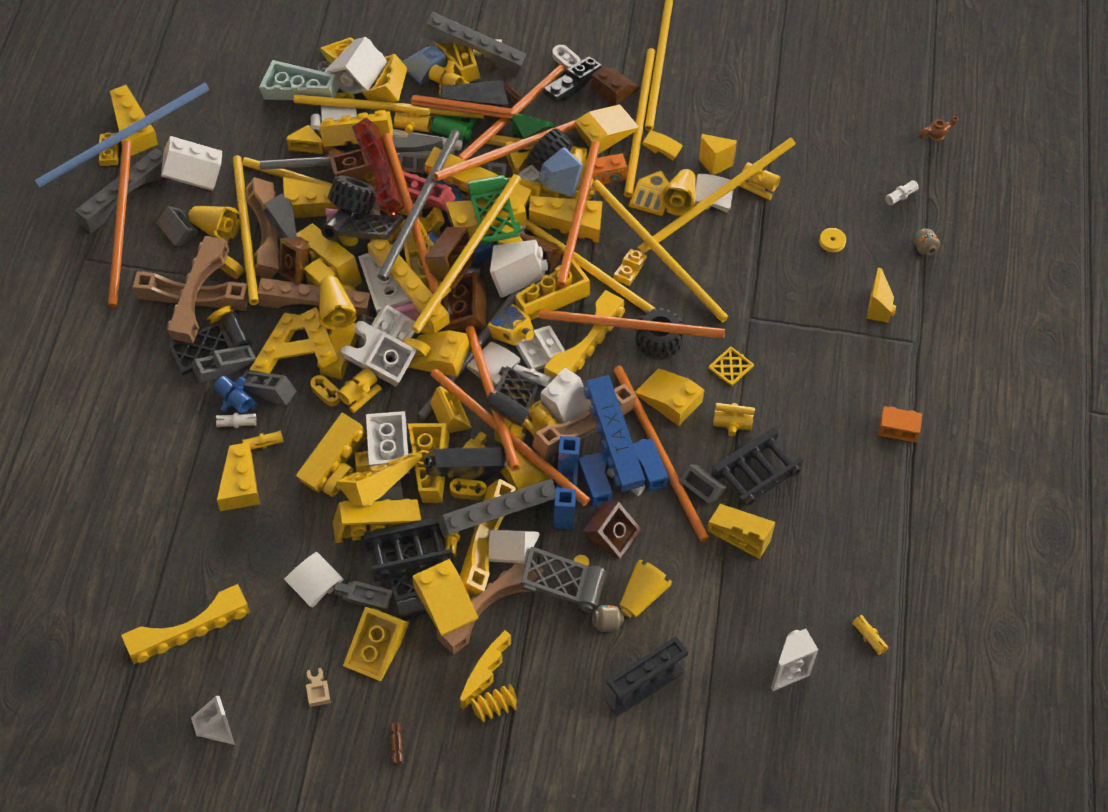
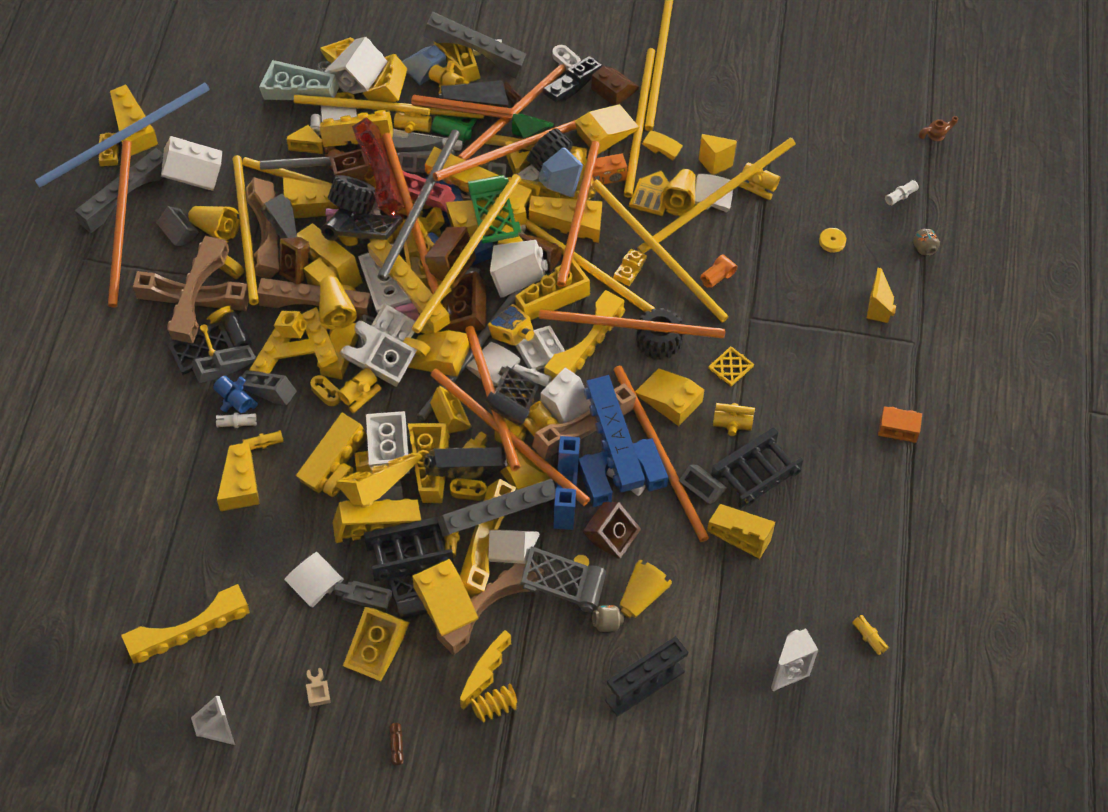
none -> yellow hinge [200,324,215,356]
none -> yellow brick [274,311,308,338]
none -> orange piece [700,254,738,288]

